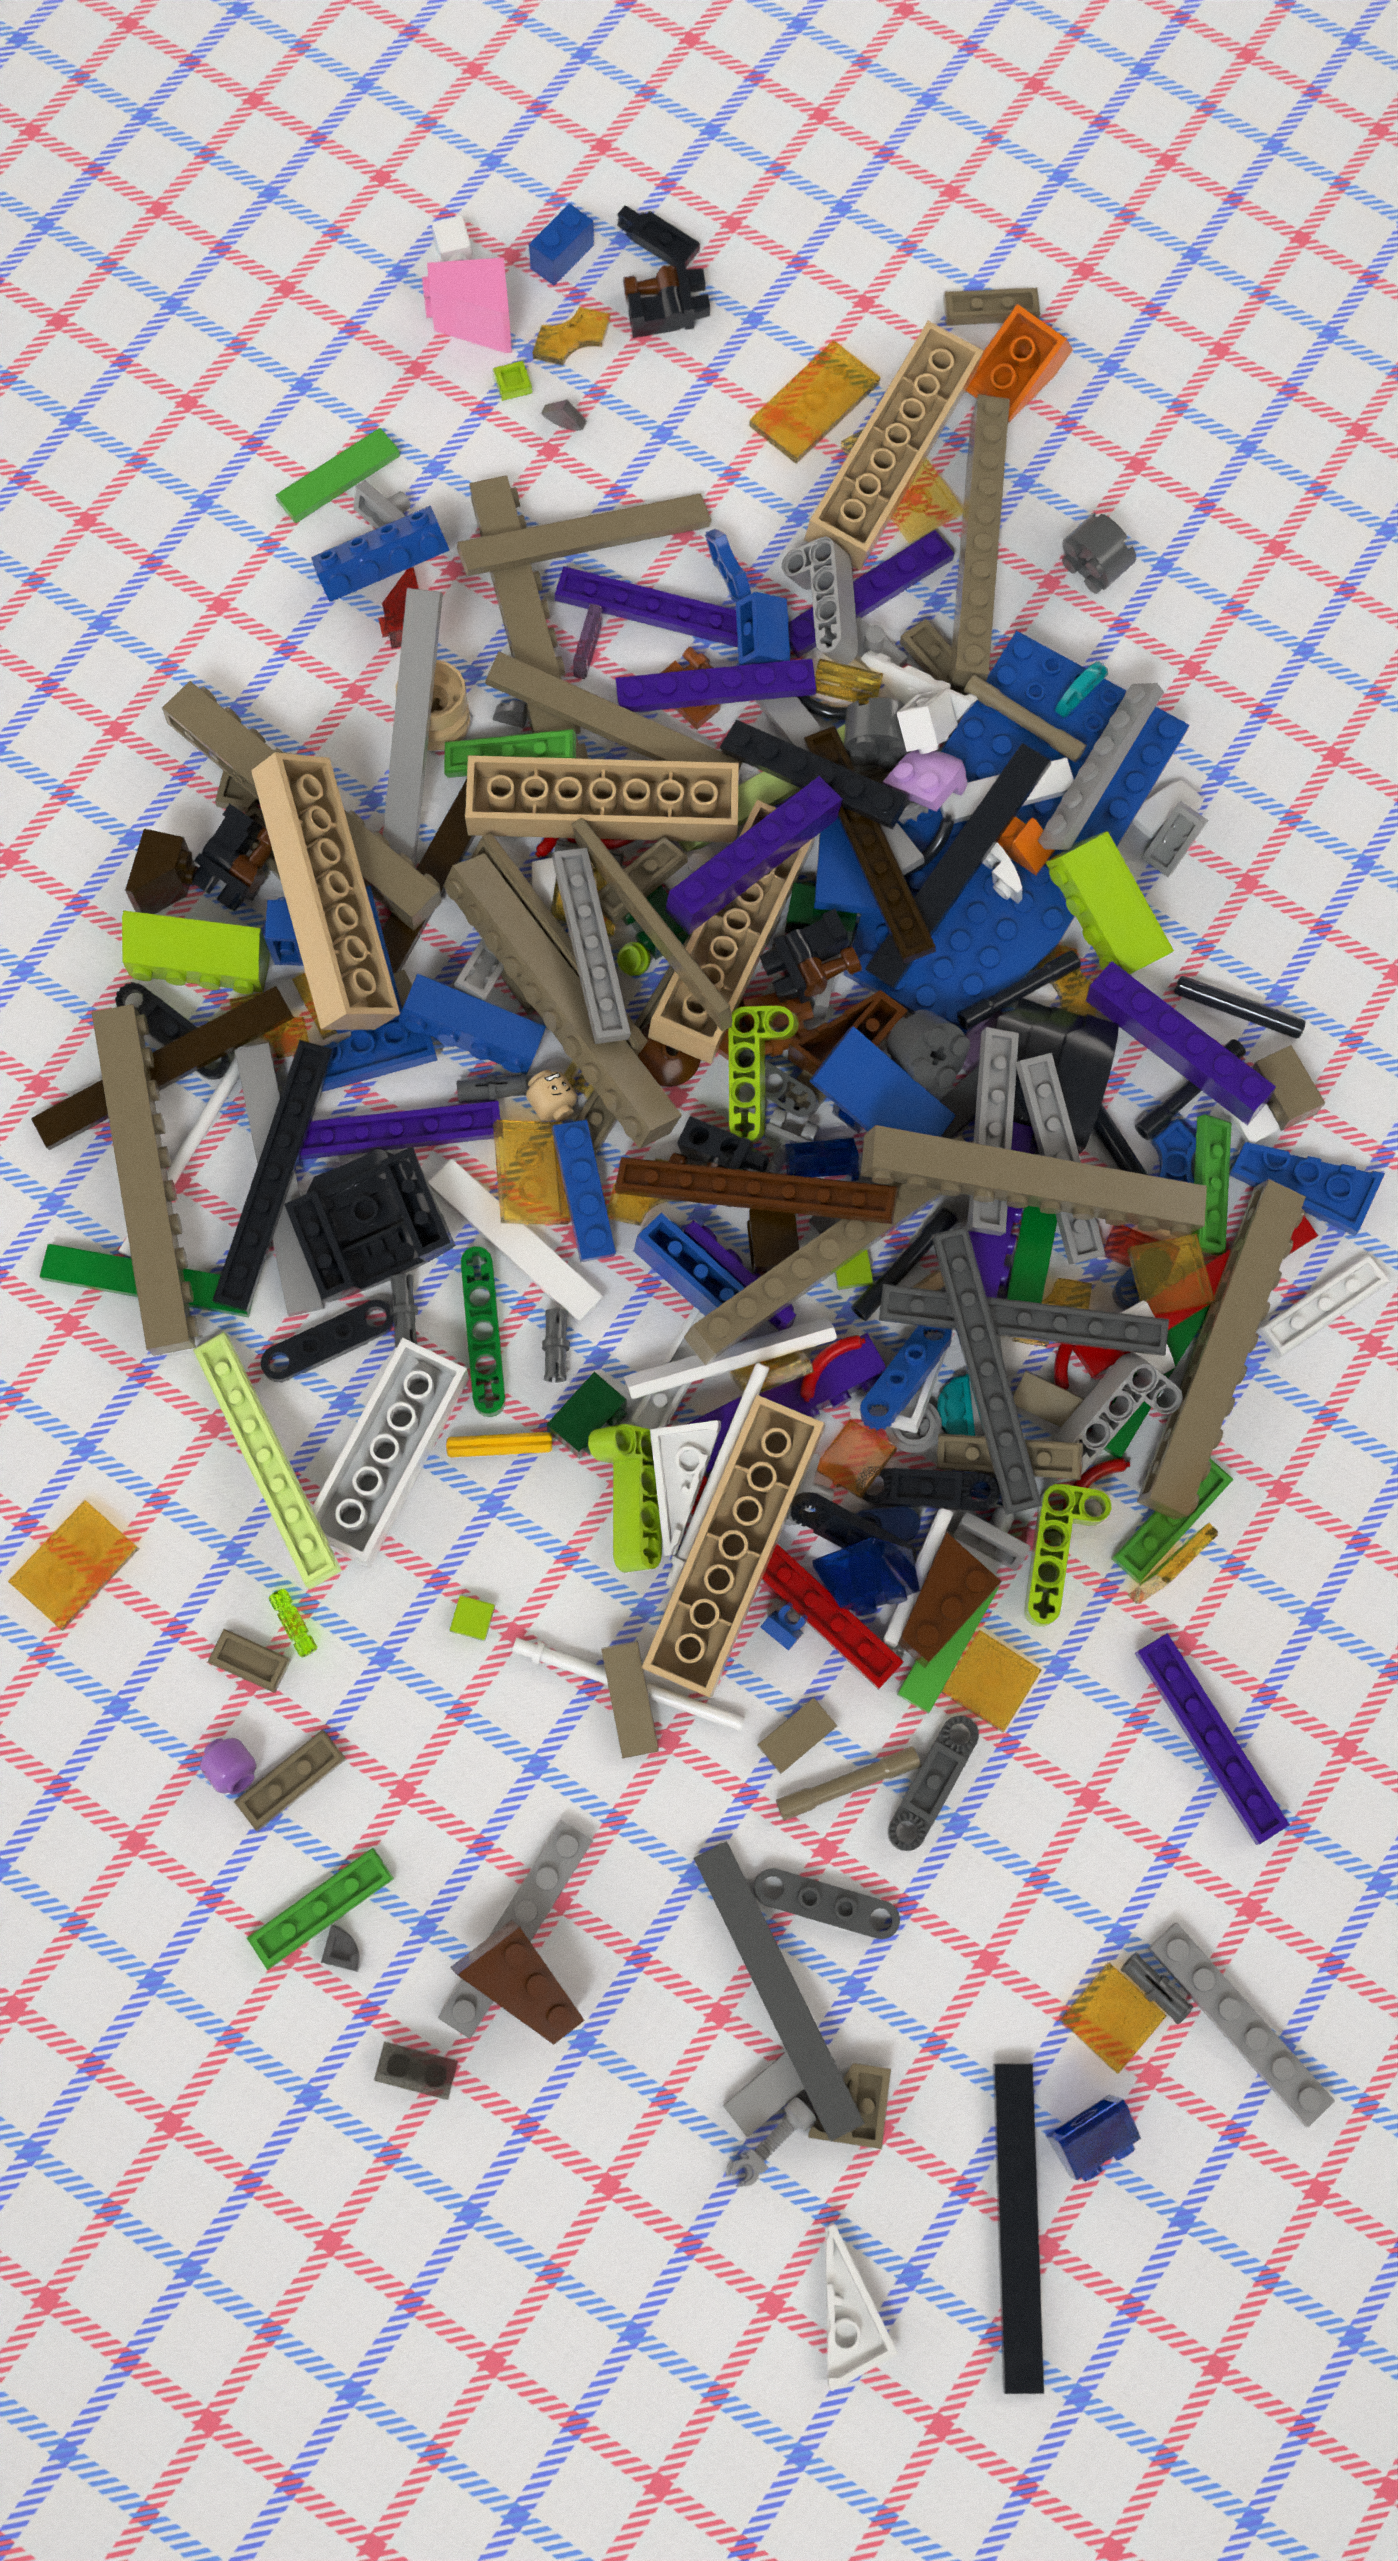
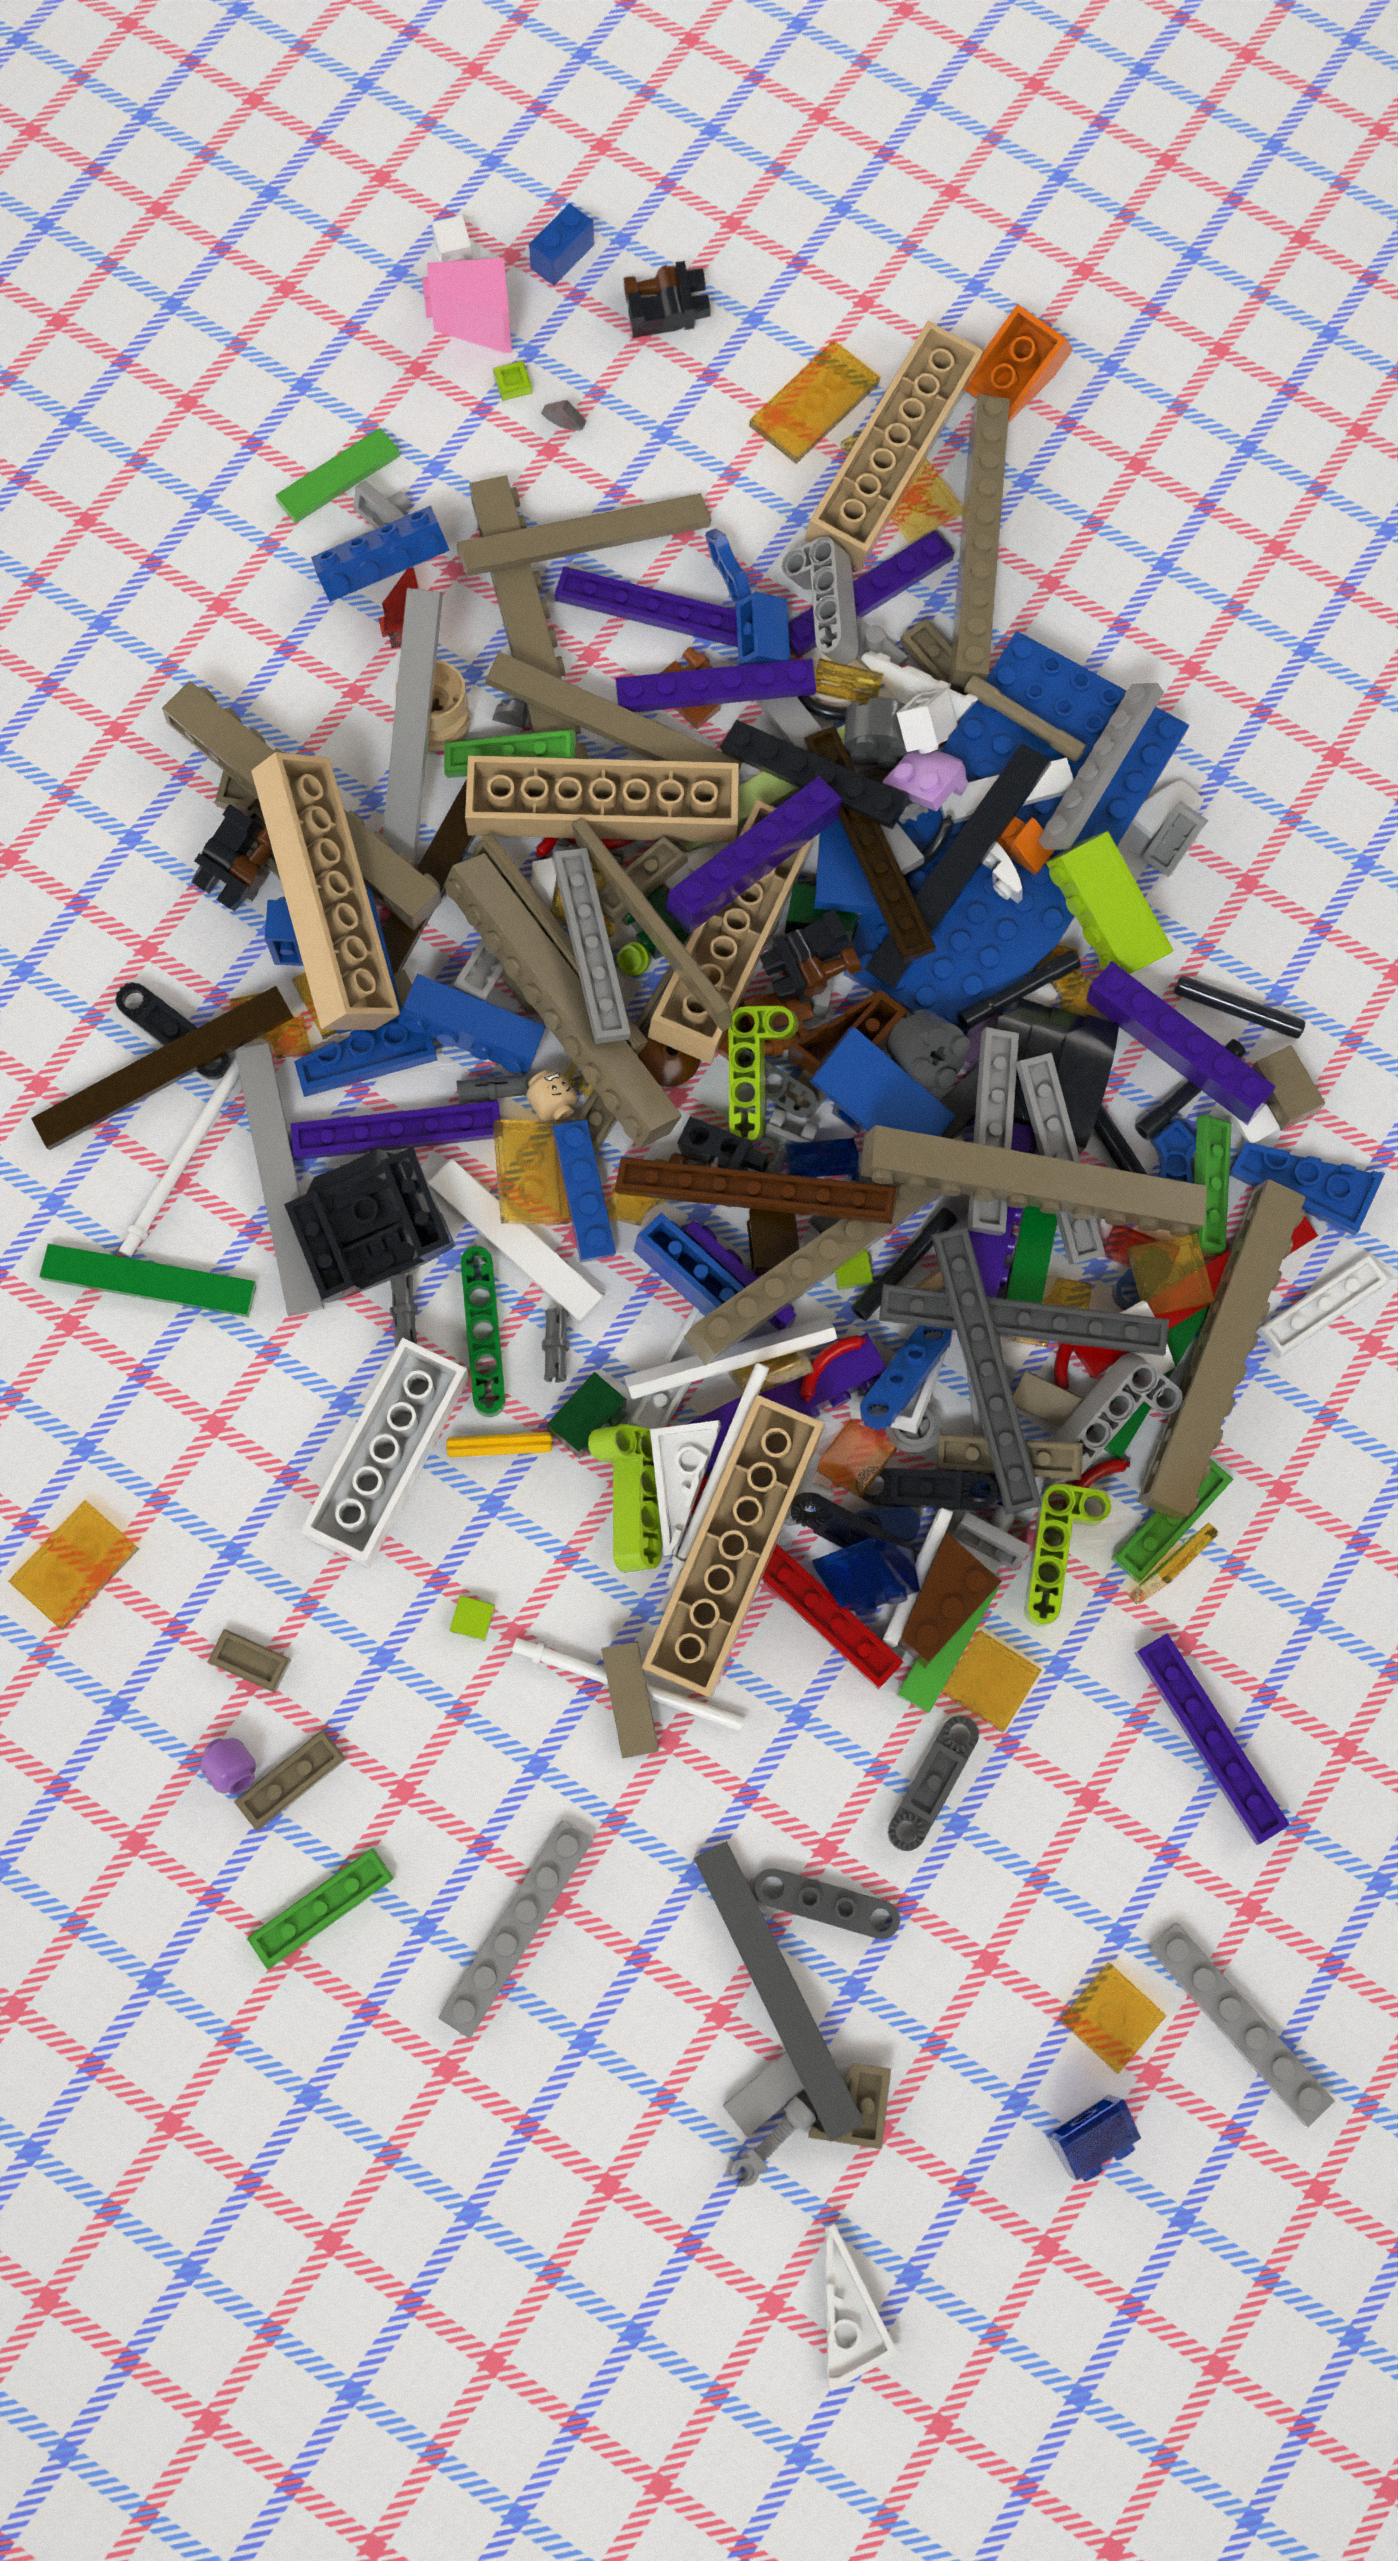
dark tan brick [91,1004,199,1356] -> none
lime slope [122,910,271,995] -> none
dark brown slope [125,829,198,914] -> none
yellowish green tile [193,1332,342,1590] -> none
black tile [212,1040,334,1313] -> none
black plate [261,1300,394,1383] -> none
clear neon green axle [269,1588,317,1658] -> none
flat silver tile [321,1924,360,1972] -> none
clear smoke plate [374,2041,459,2100] -> none
reddish brown wedge [450,1920,585,2045] -> none
clear yellow tile [533,307,610,366] -> none
clear purple tile [573,604,603,680] -> none
black hinge [617,205,700,267] -> none
dark tan tile [757,1697,837,1774] -> none
blue tile [760,1602,808,1651] -> none
dark tan piece [776,1746,921,1821] -> none
teal tile [936,1374,975,1436] -> none
dark tan tile [943,288,1040,326] -> none
black tile [993,2064,1044,2394] -> none
teal tile [1055,661,1108,718] -> none
dark grey brick [1062,513,1136,594] -> none
dark grey pin [1120,1952,1193,2024] -> none

